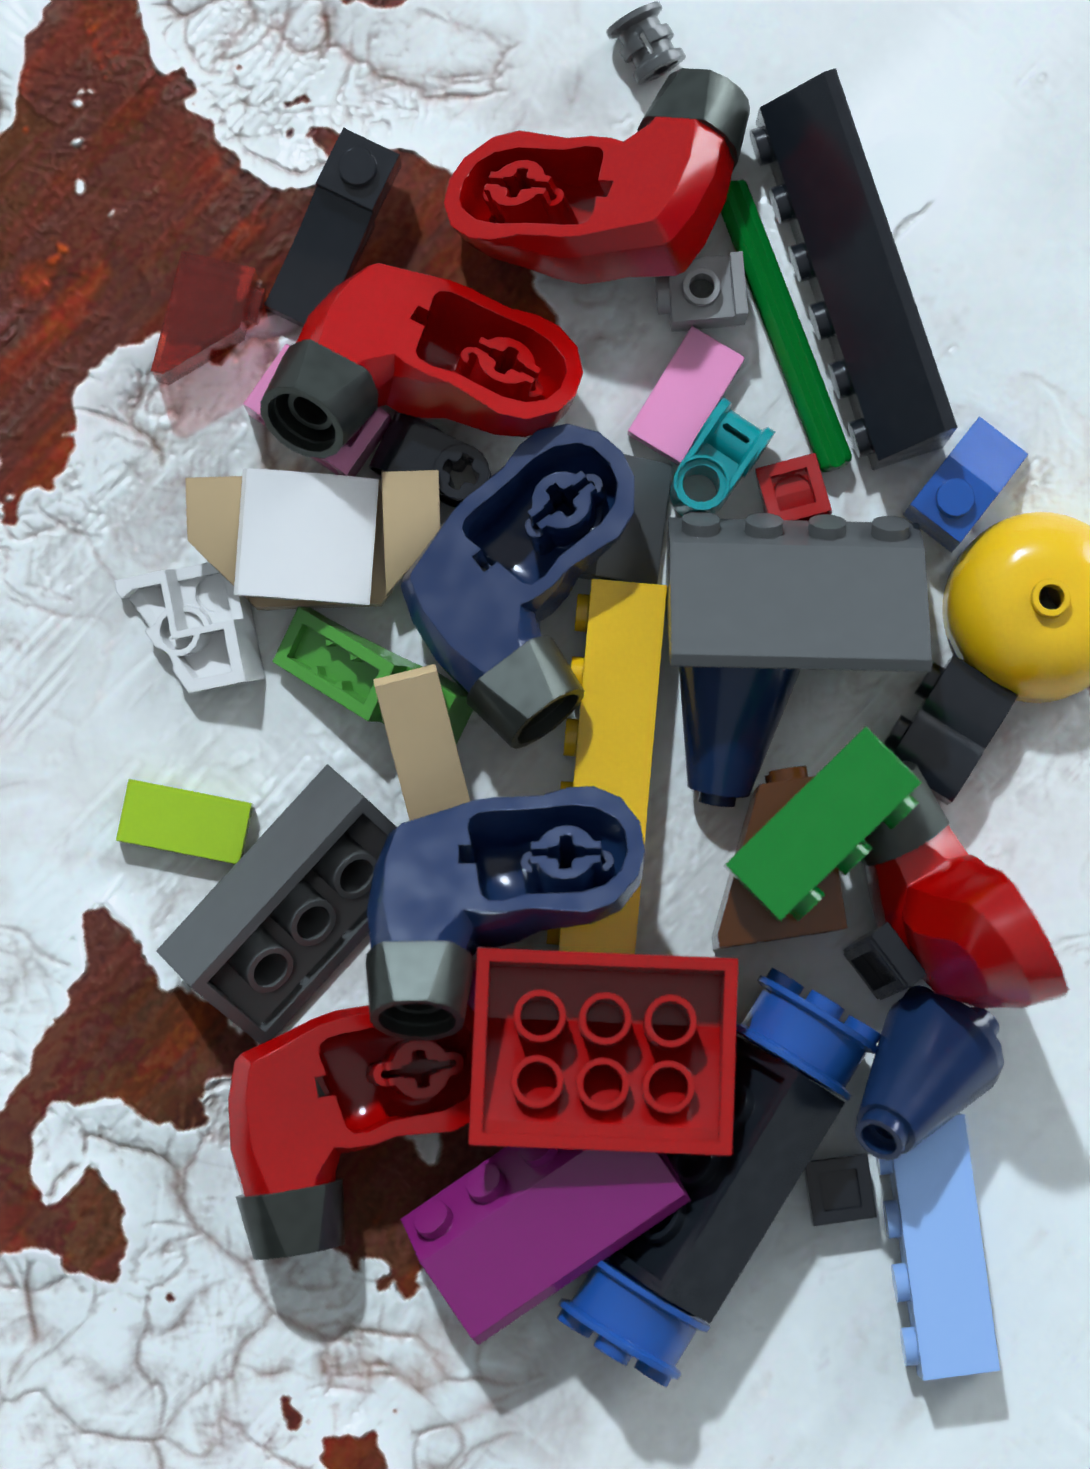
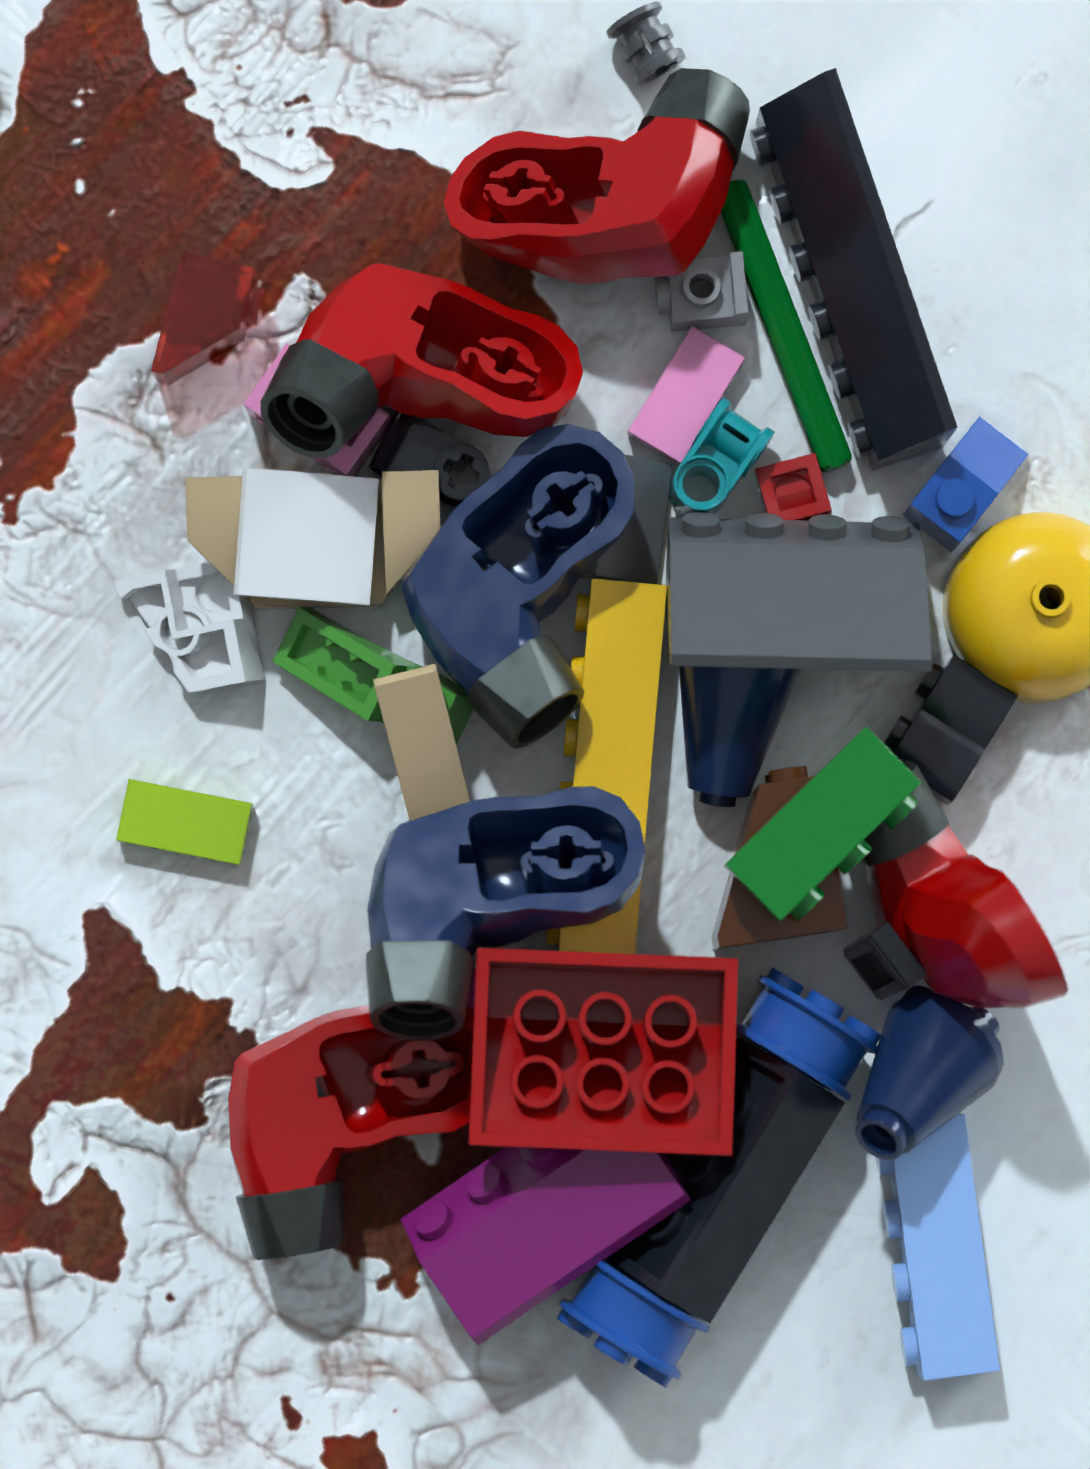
dark grey slope [156,764,396,1044] -> none
black slope [264,127,402,327] -> none
black plate [804,1153,877,1226] -> none

